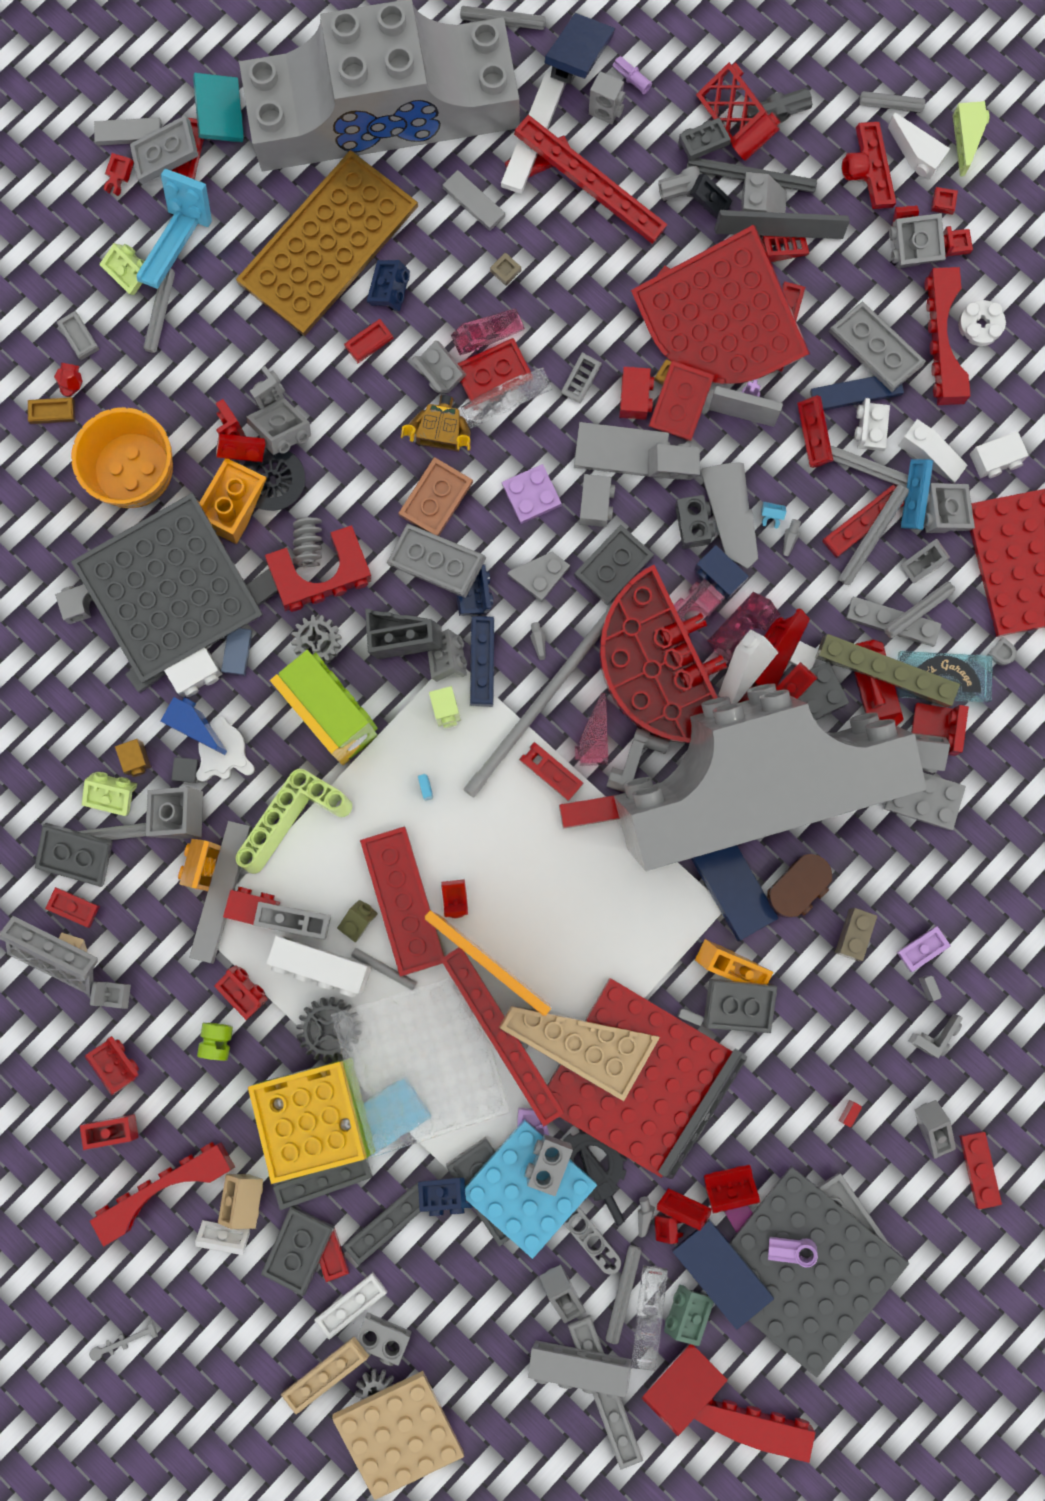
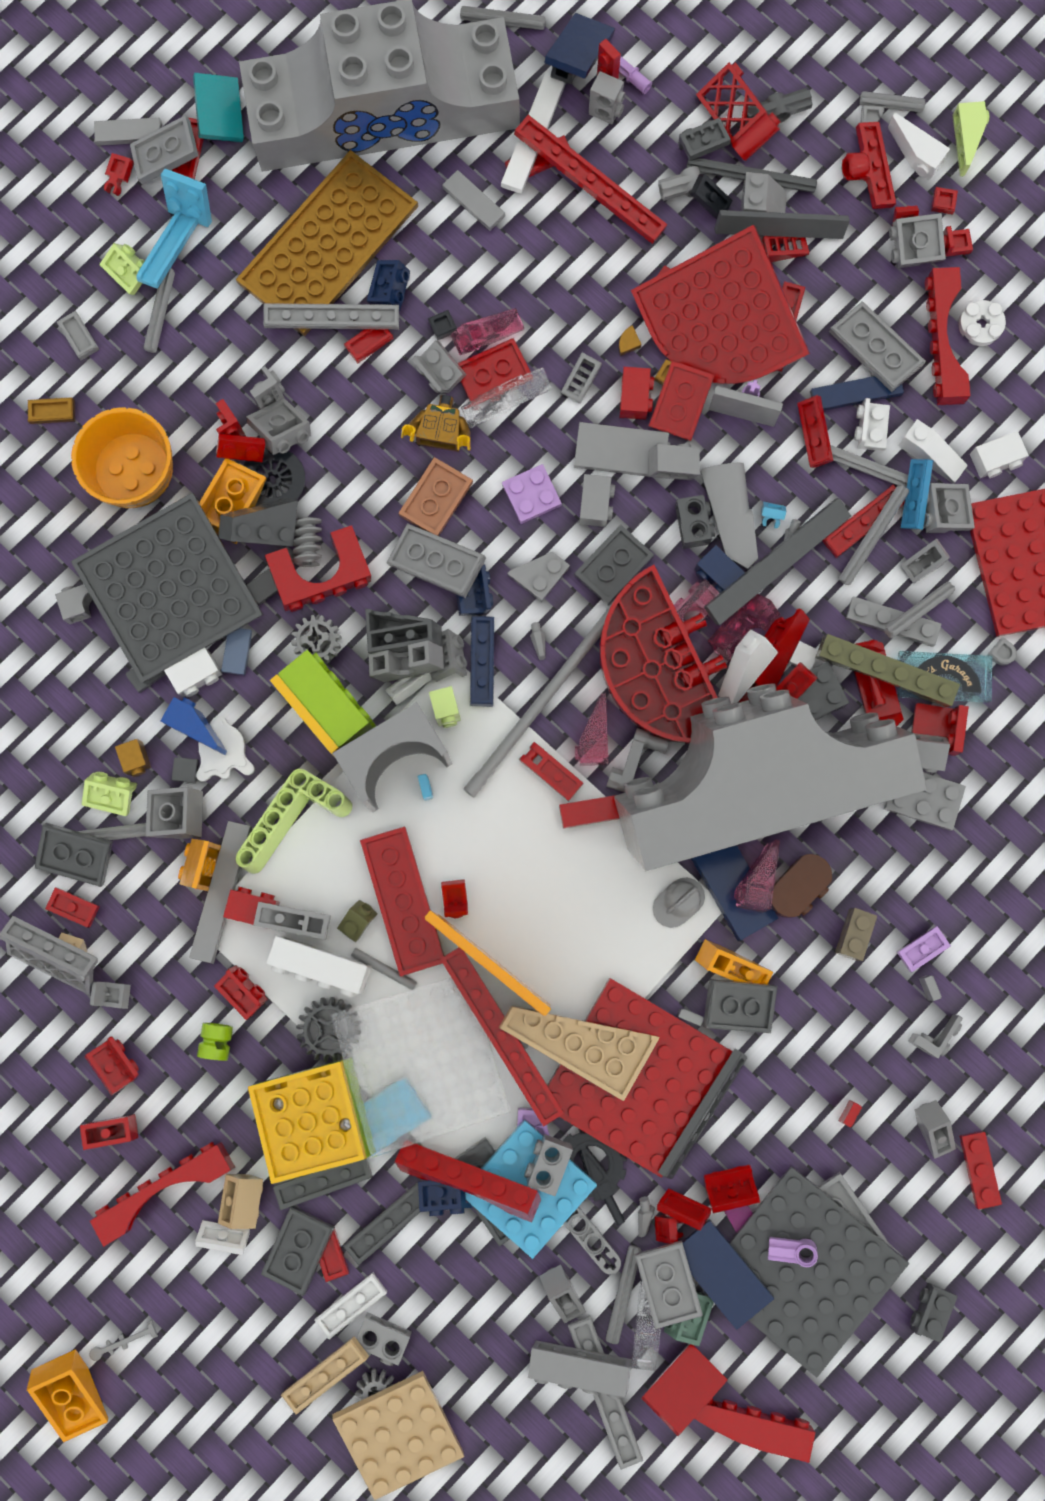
red rock [54,362,83,397] -> none
dark tan tile [490,253,522,286] -> none
none -> light orange slope [27,1349,108,1442]
none -> dark grey wedge [218,498,298,546]
none -> light grey tile [263,303,399,330]
none -> light grey container [333,702,452,812]
none -> light grey arch [368,641,444,682]
none -> white tile [385,673,432,705]
none -> red arch [395,1140,541,1222]
none -> black tile [428,310,458,341]
none -> red plate [597,39,621,79]
none -> pearl gold tile [619,325,641,356]
none -> light grey tile [635,1241,703,1329]
none -> light grey piece [653,877,705,928]
none -> dark grey tile [704,498,851,625]
none -> clear pink slope [734,839,780,913]
none -> light grey tile [860,105,885,123]
none -> dark grey bracket [910,1283,958,1343]

